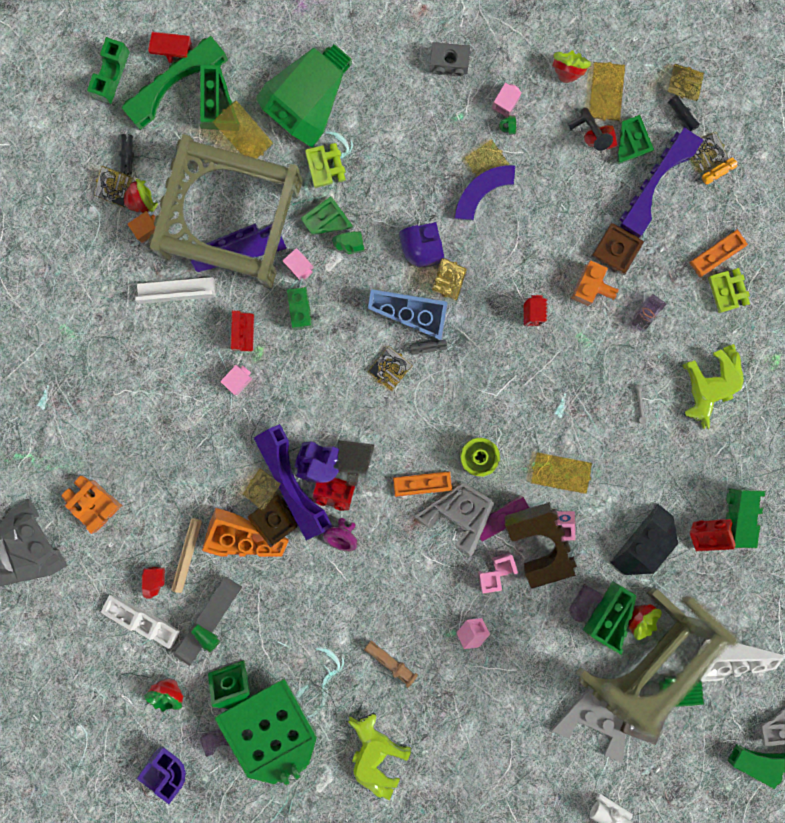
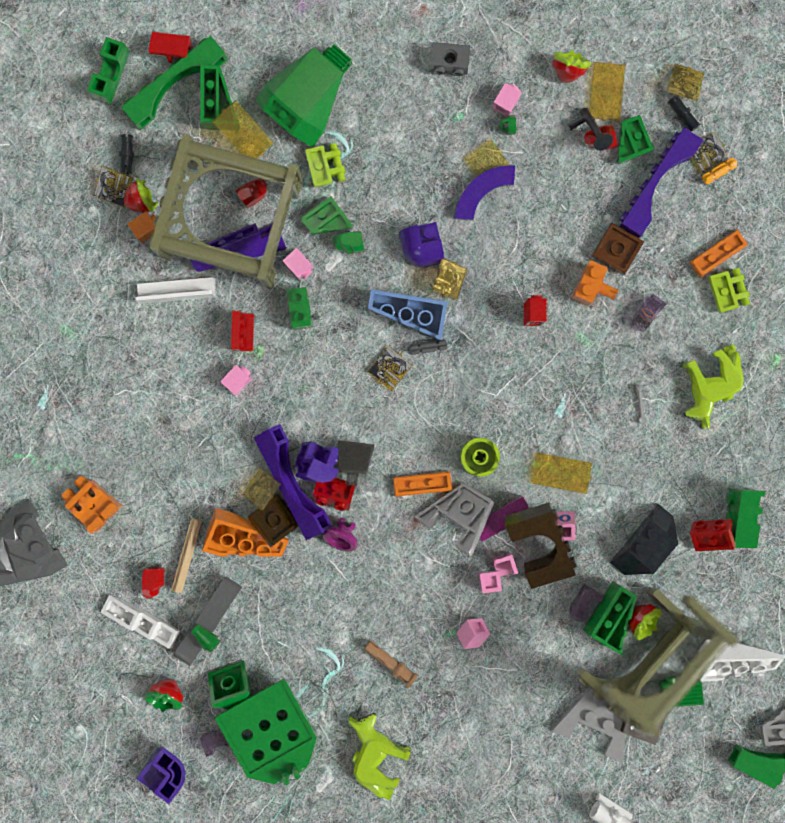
none -> red rock [235,179,267,208]

